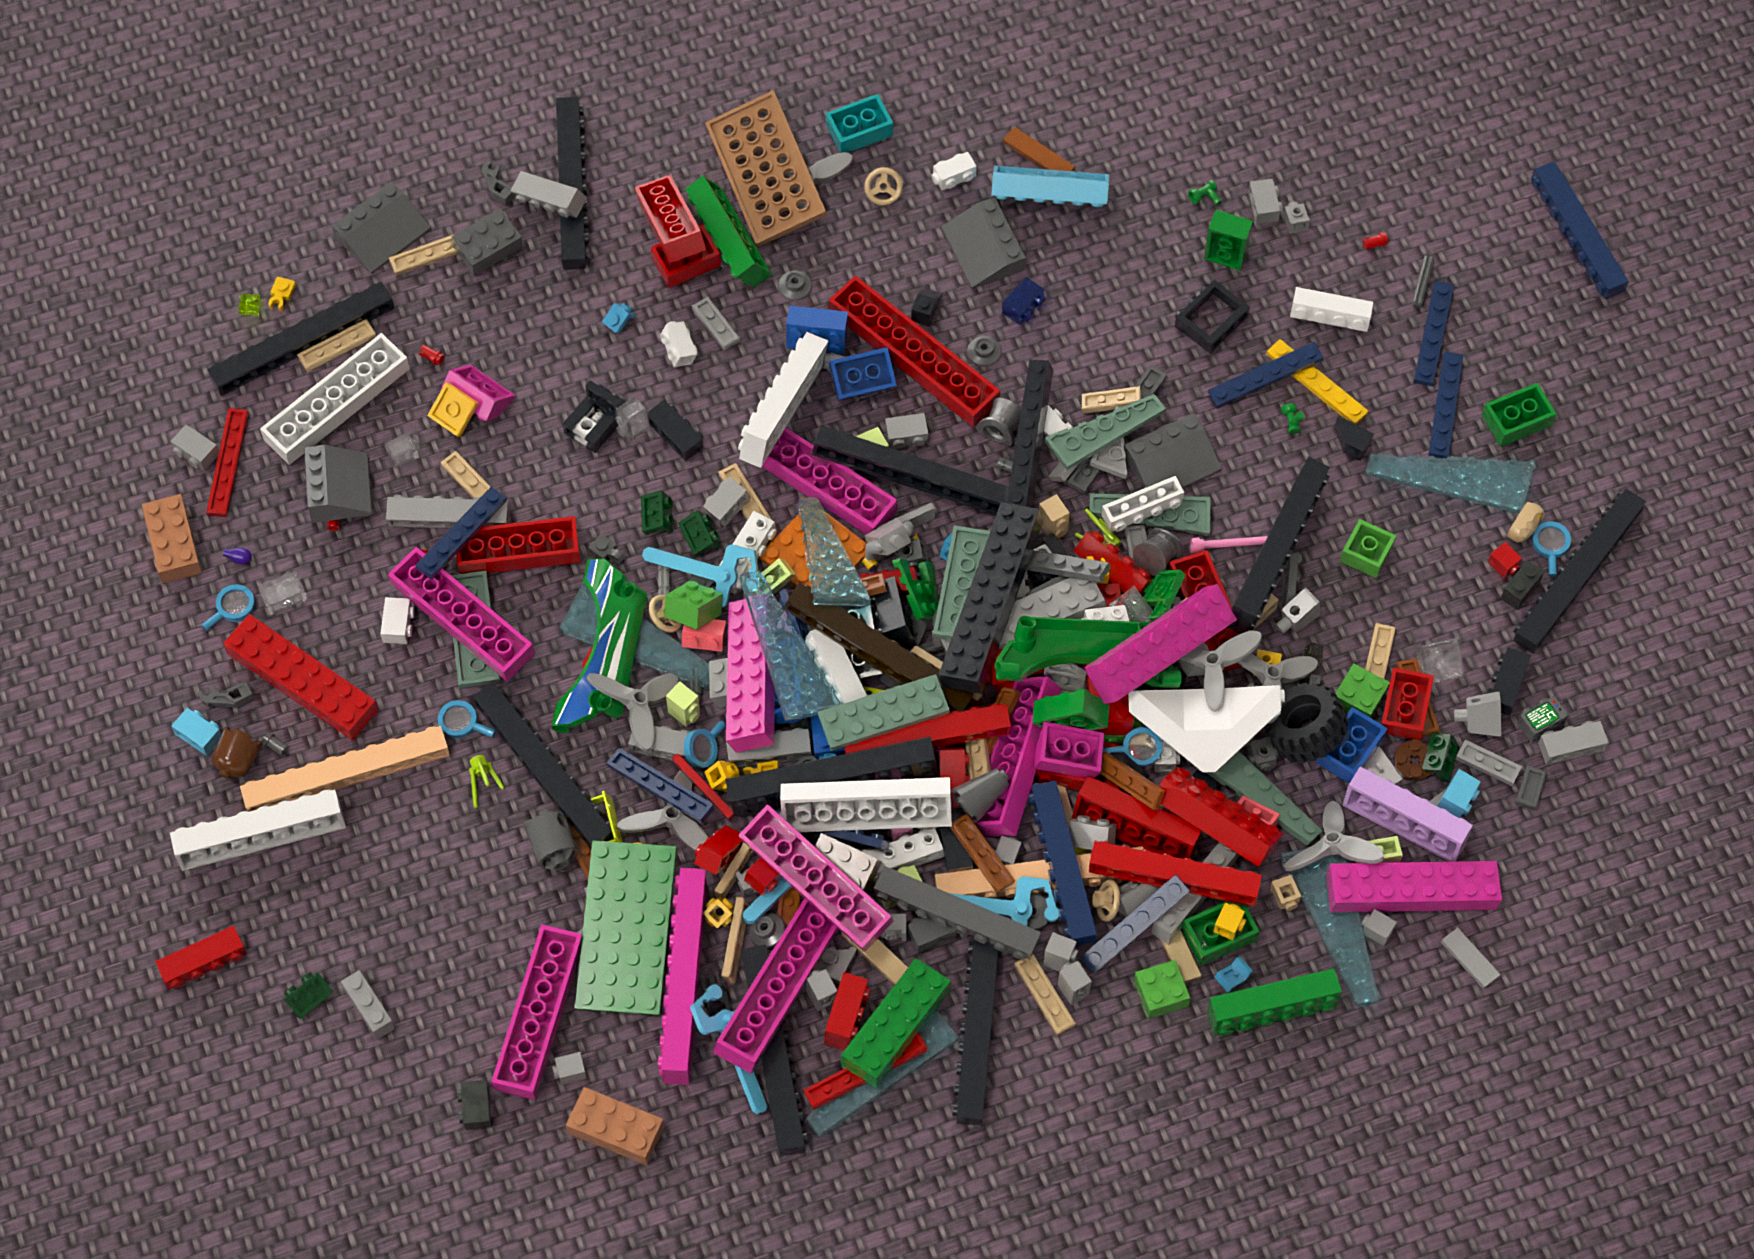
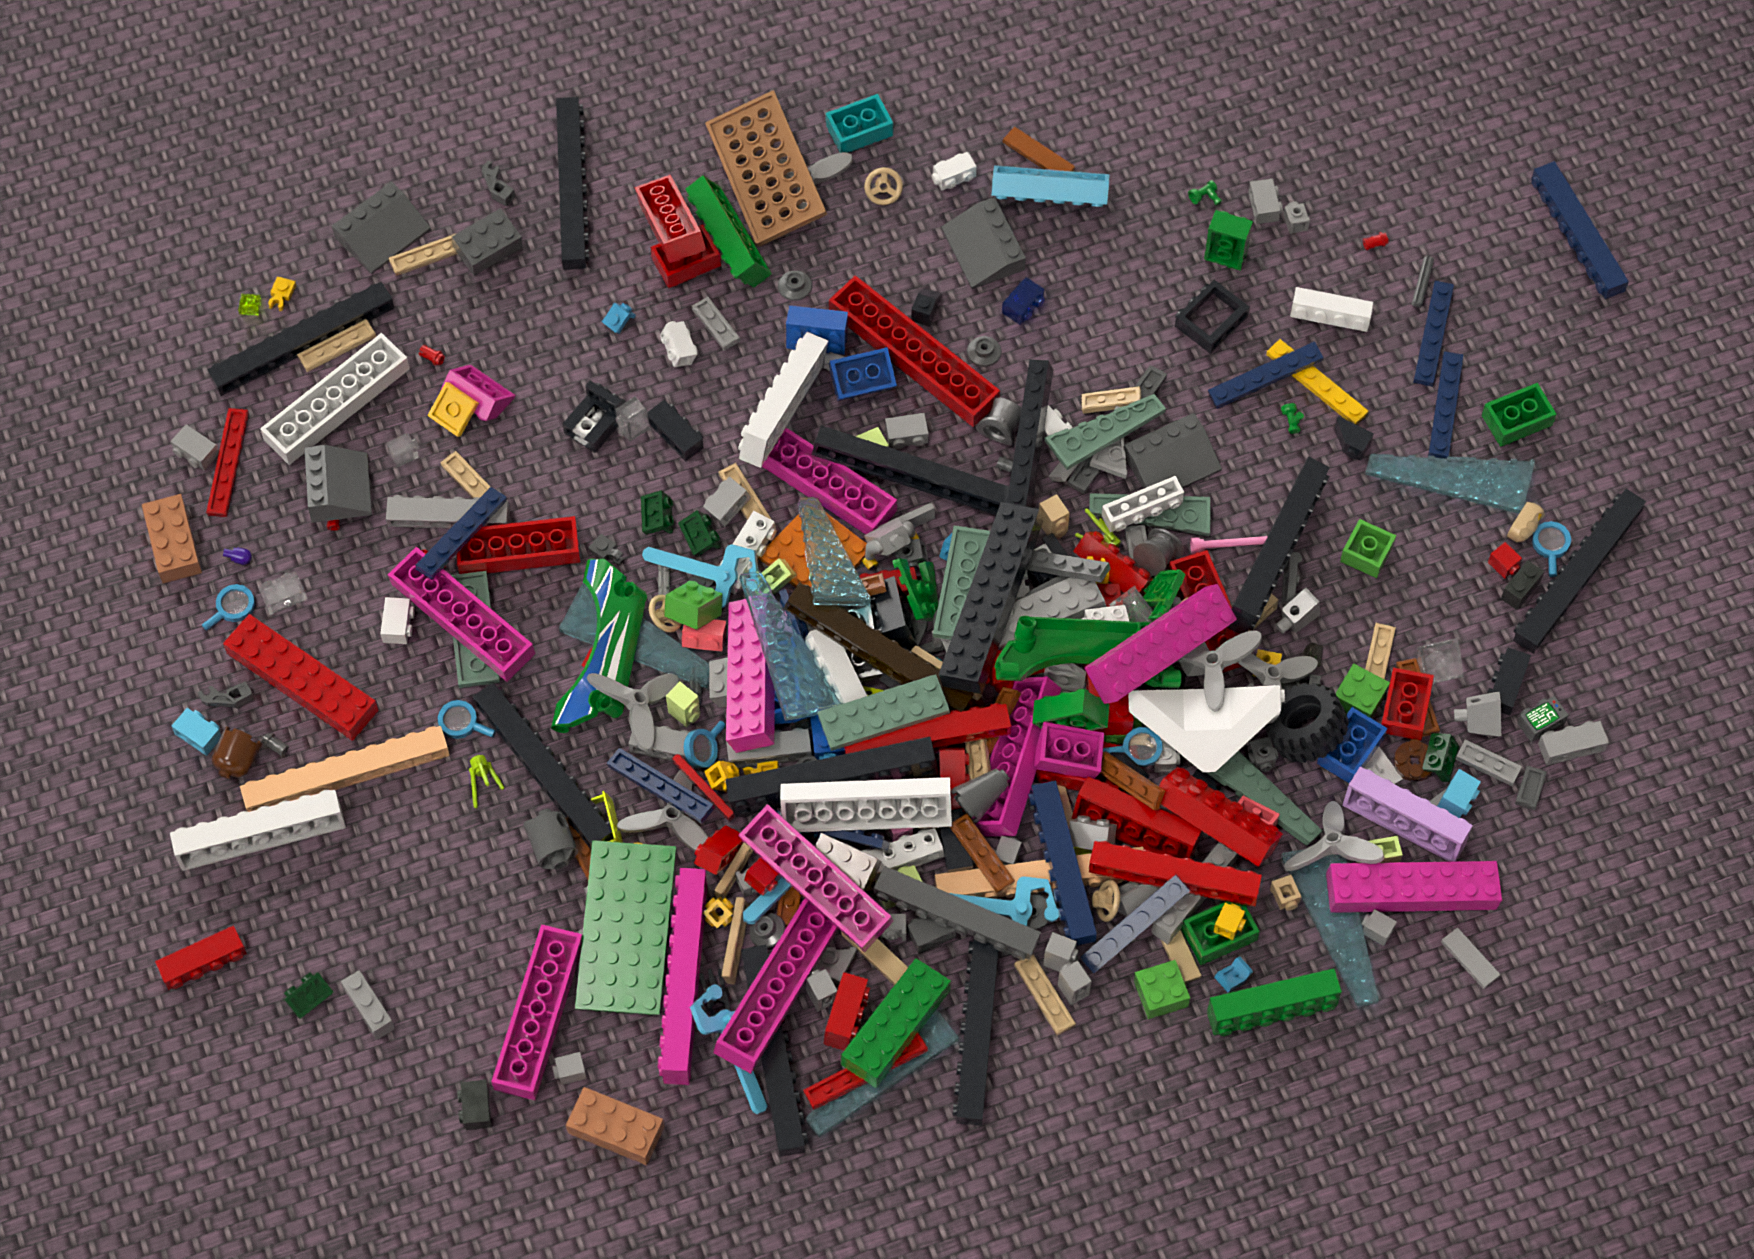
light grey brick [510,171,587,218] -> none

